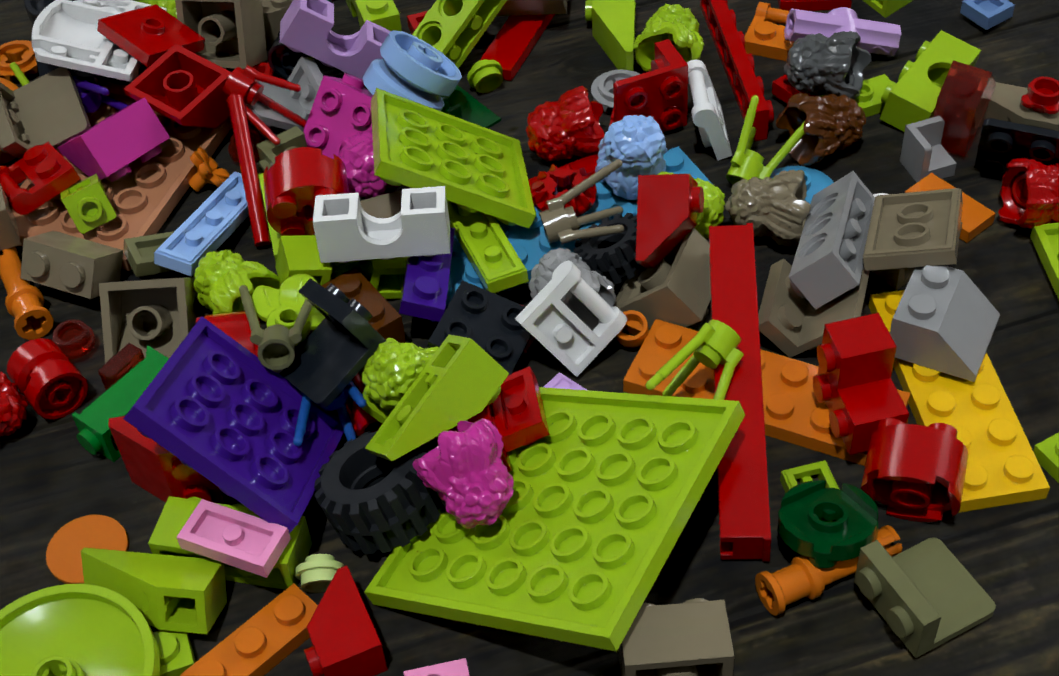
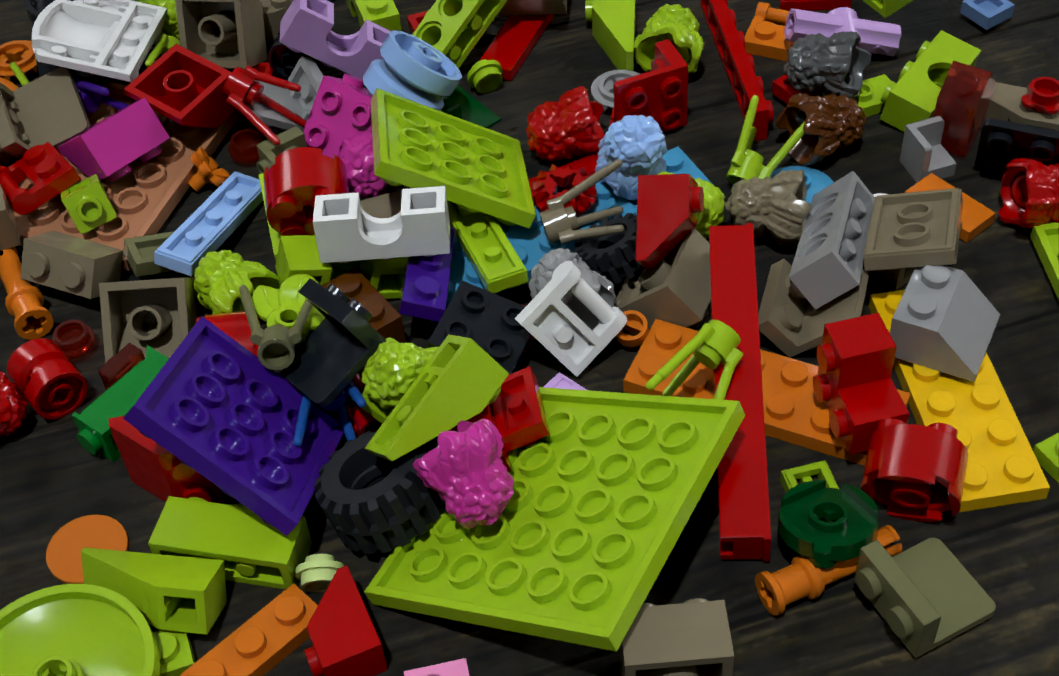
red plate [97,4,205,67] -> none
bright pink plate [177,499,291,578] -> none
red bar [227,95,271,247] -> none
white plate [687,60,732,160] -> none

